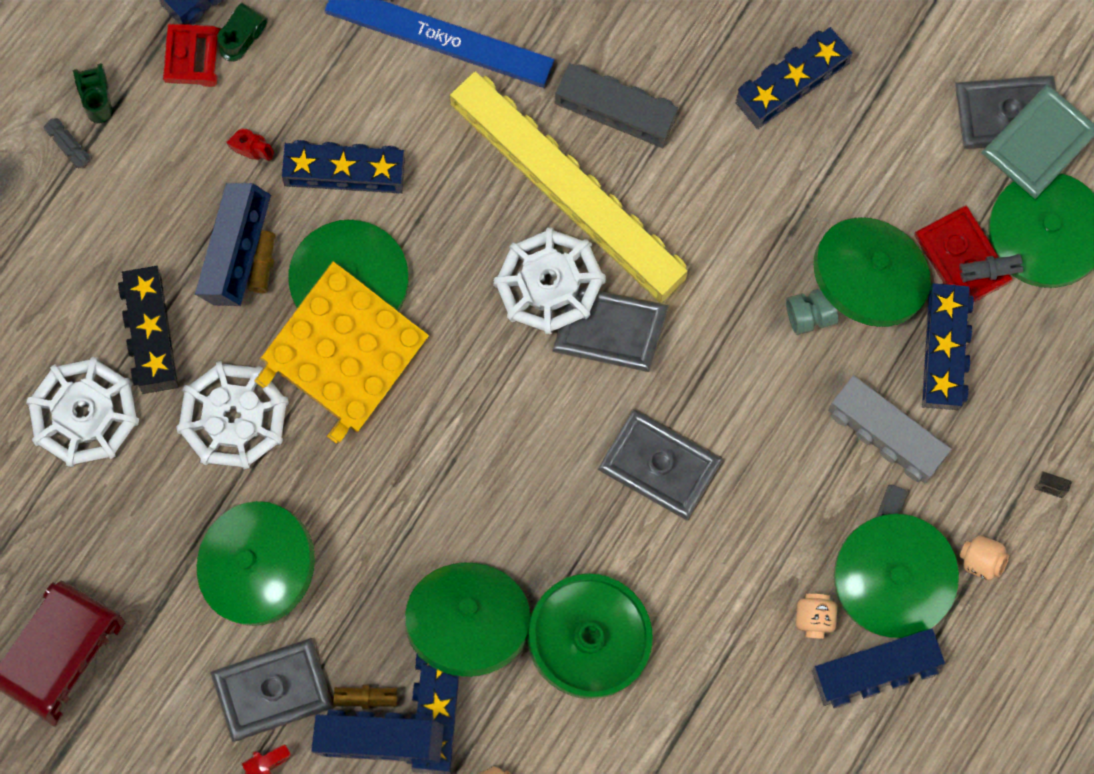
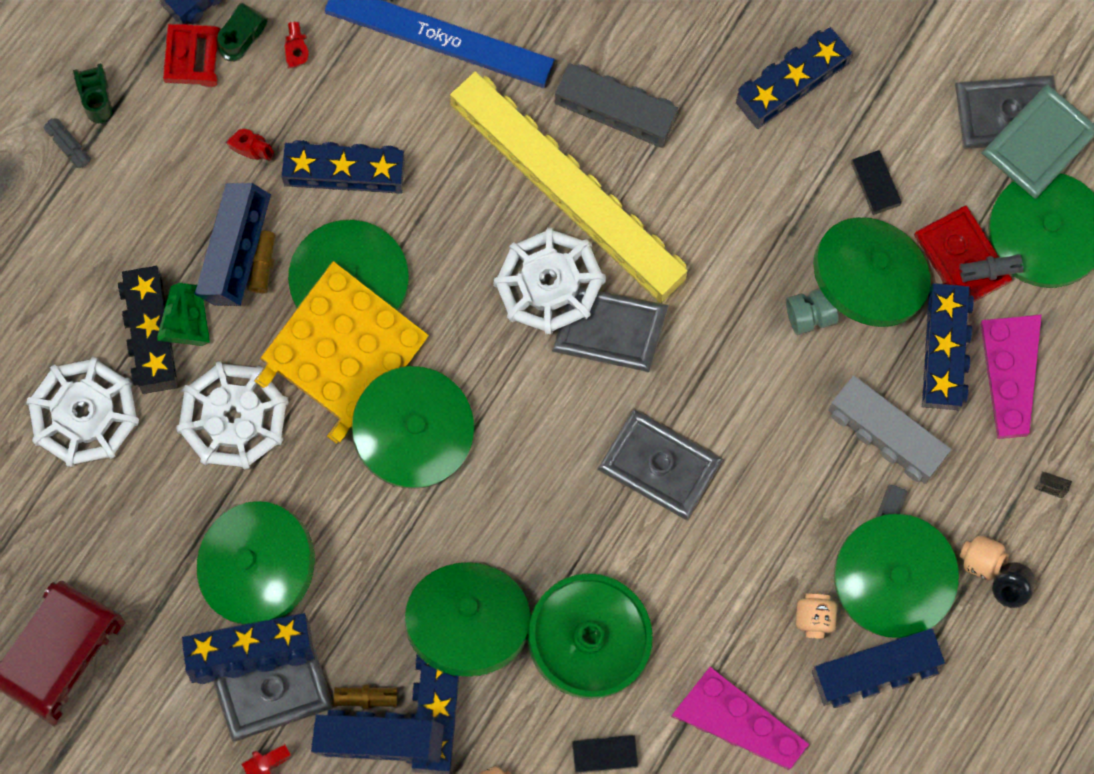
none -> green wing [157,283,210,346]
none -> dark blue brick [182,613,315,684]
none -> red piece [285,22,309,69]
none -> green dish [351,366,474,489]
none -> black tile [572,735,638,774]
none -> dark pink wing [671,667,809,770]
none -> black tile [851,150,902,215]
none -> dark pink wing [980,315,1041,439]
none -> black head [992,562,1036,608]

